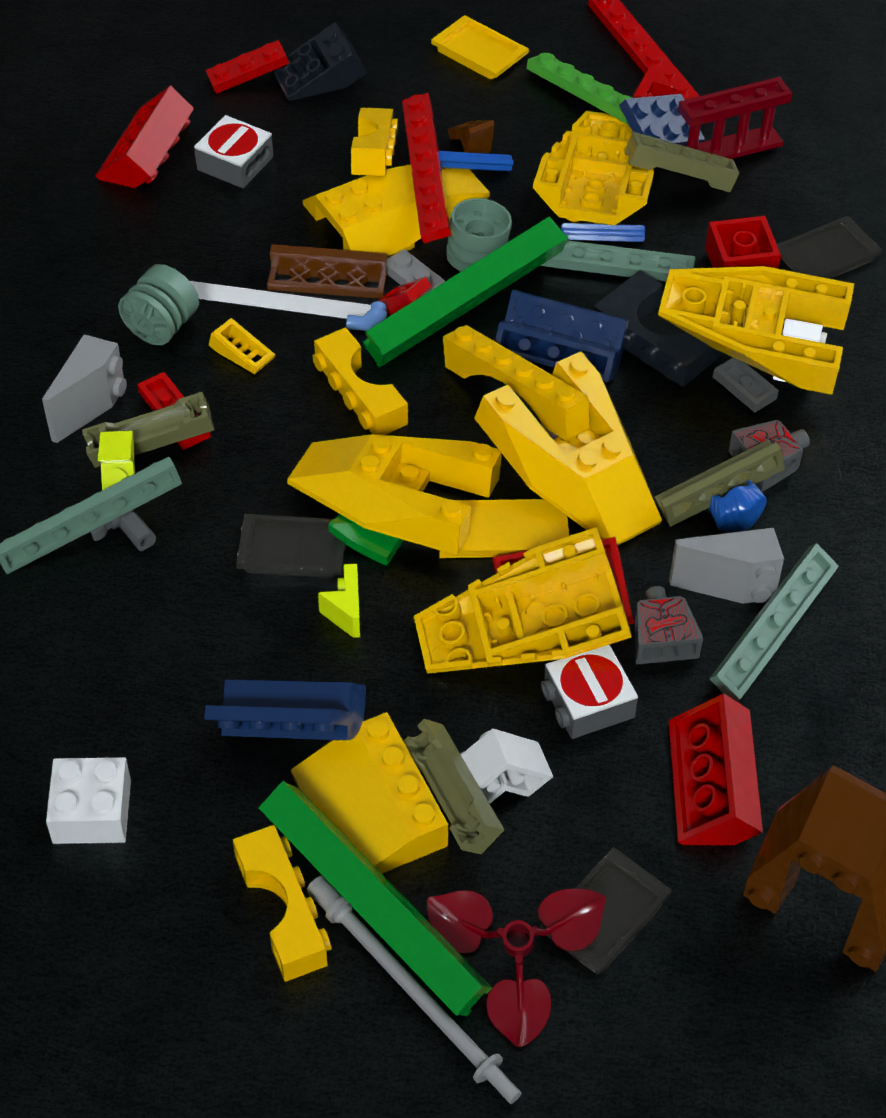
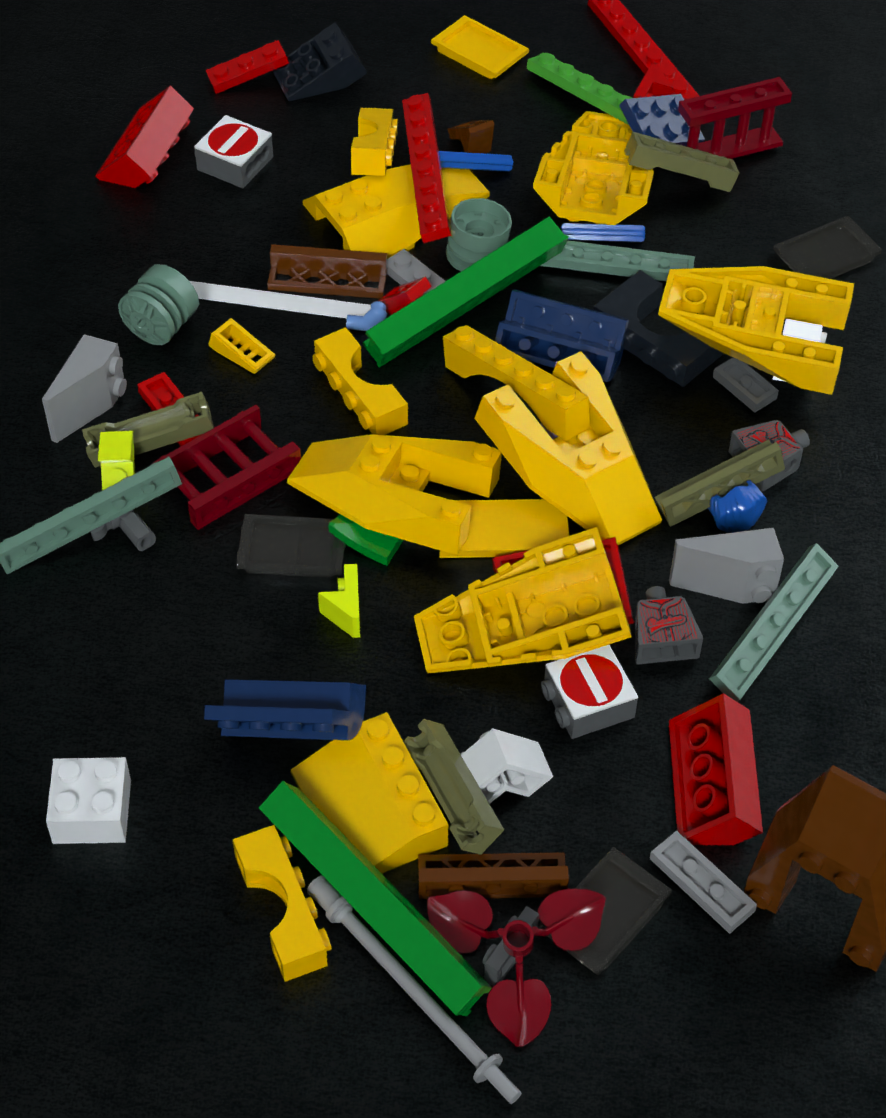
red brick [705,216,781,269] -> none
none -> dark red fence [152,405,301,530]
none -> reddish brown fence [418,852,569,899]
none -> dark grey plate [482,906,539,986]
none -> light grey plate [650,831,757,934]

